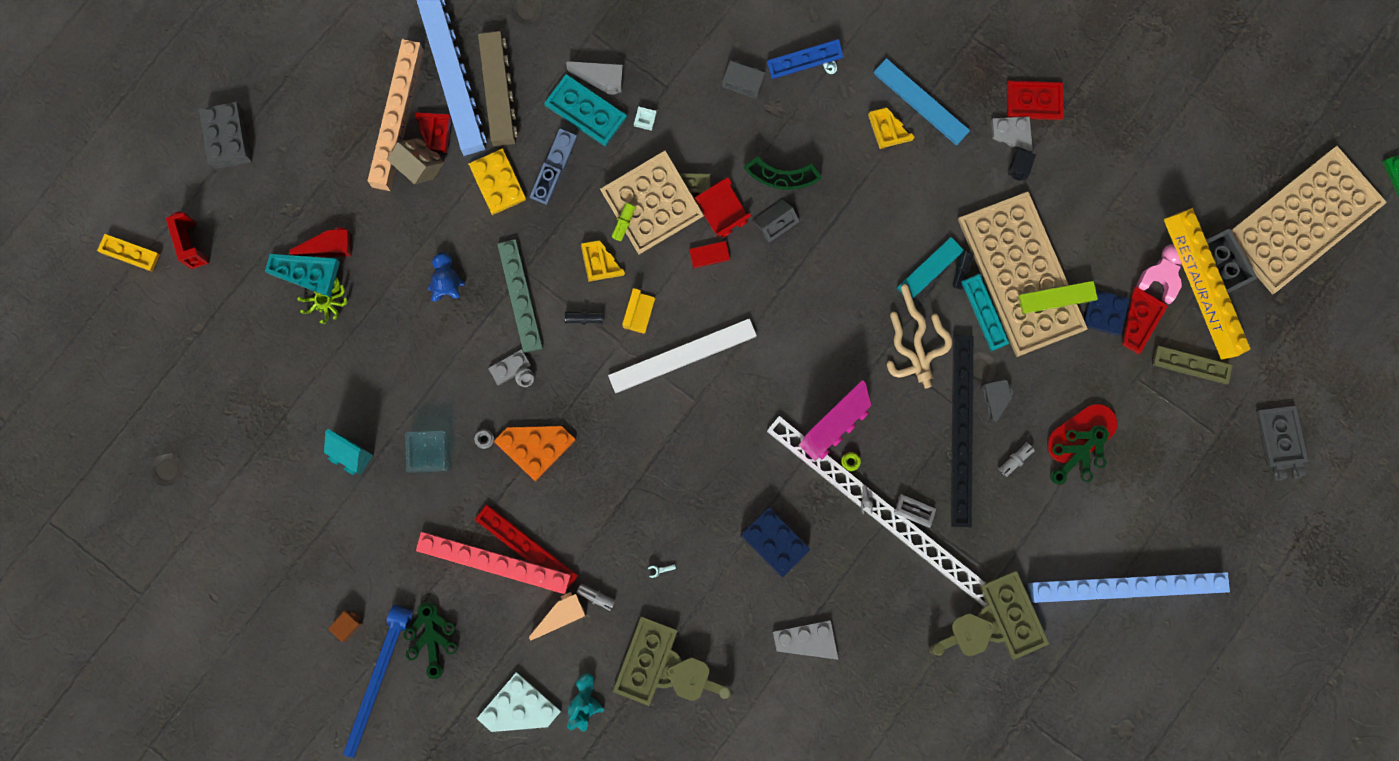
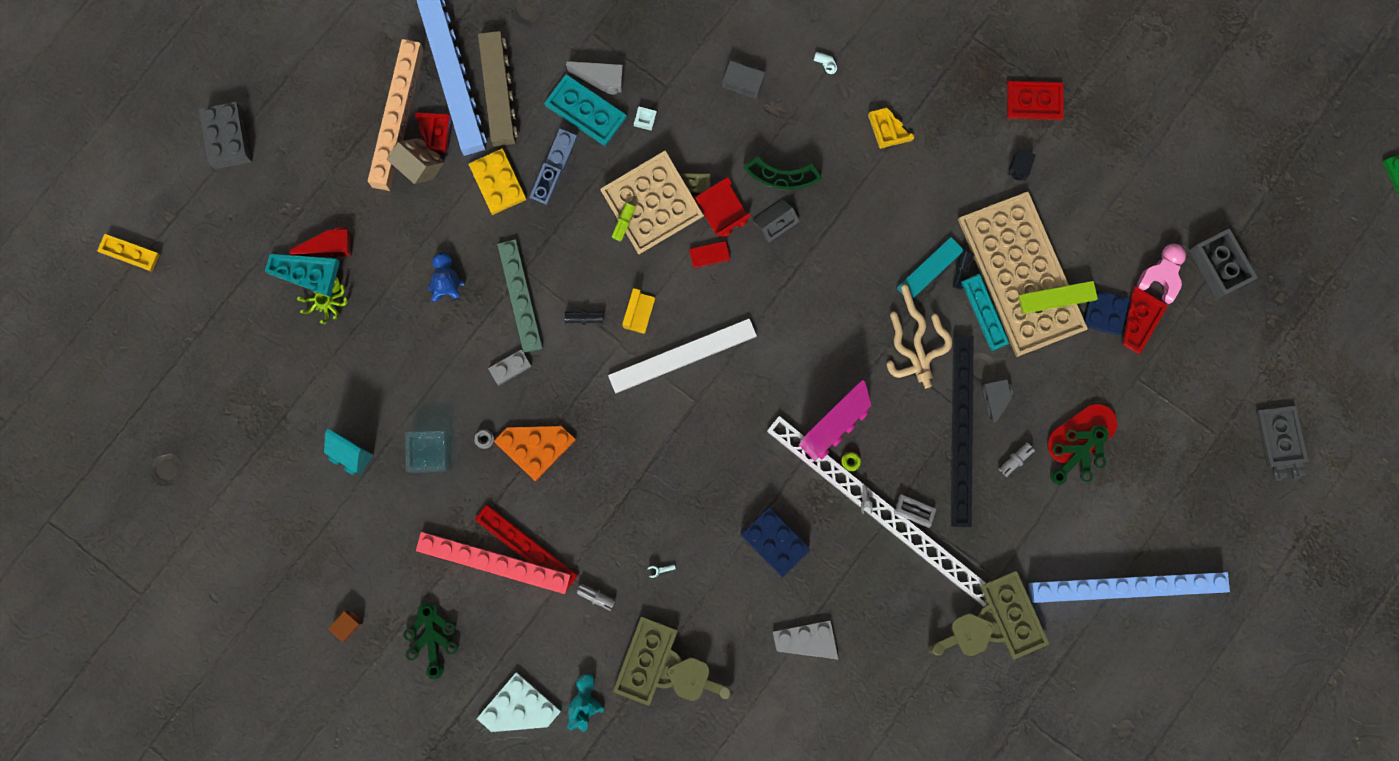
red panel [165,211,209,269] -> none
blue piece [343,604,413,758] -> none
light grey plate [515,368,534,387] -> none
light nougat slope [529,592,586,641] -> none
yellow wing [581,241,625,282] -> none
blue plate [767,39,844,80] -> none
dark azure tile [874,58,970,146] -> none
light grey wing [991,117,1033,153] -> none
olive plate [1152,346,1233,384] -> none
yellow brick [1164,208,1251,360] -> none
tan plate [1231,146,1387,294] -> none

